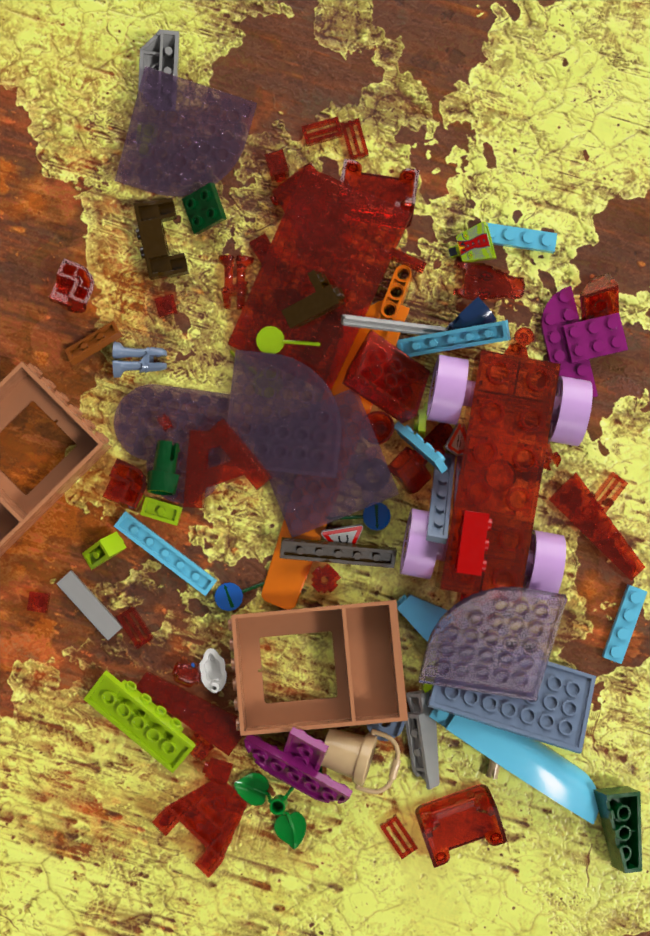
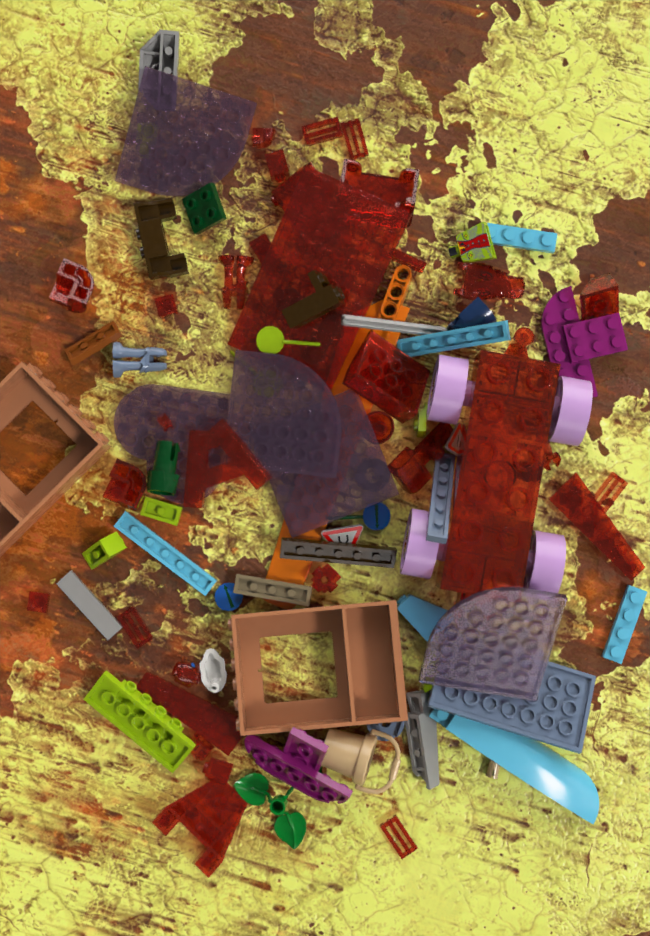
medium azure plate [393,421,448,473] -> none
clear red windscreen [415,784,508,868] -> none
red brick [454,510,492,576] -> none
dark green wedge [593,786,642,874] -> none
none -> dark tan plate [233,574,313,606]
none -> clear red piece [251,128,276,149]

